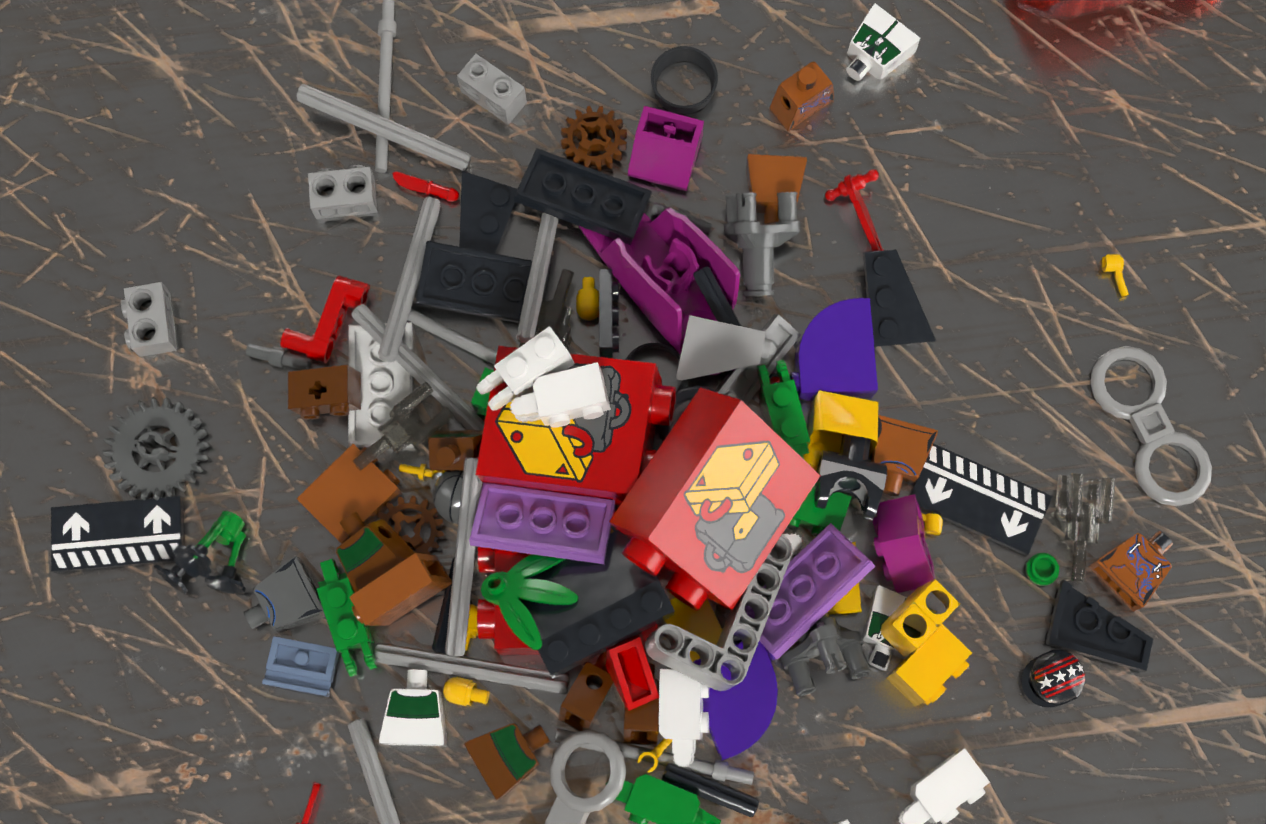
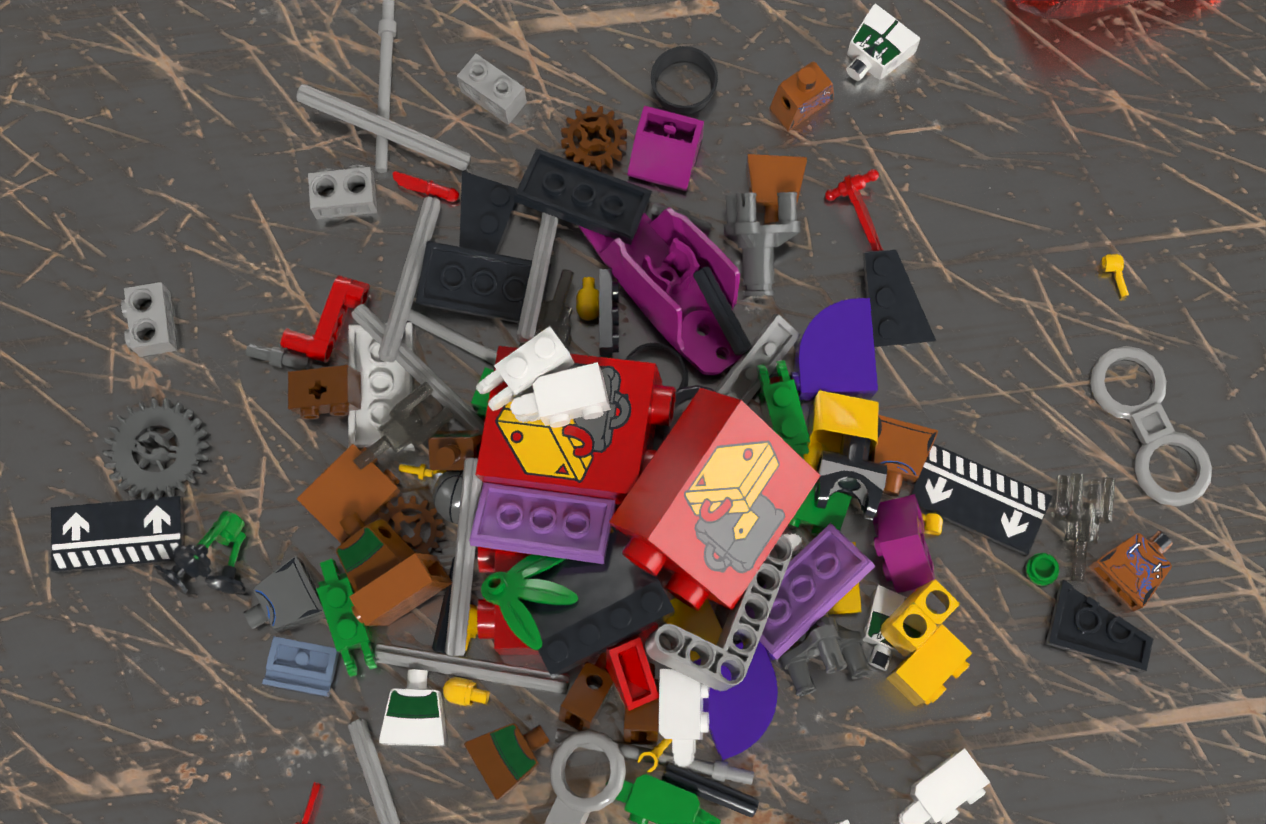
light grey slope [676,315,771,380] -> none
black helmet [1021,650,1085,707] -> none

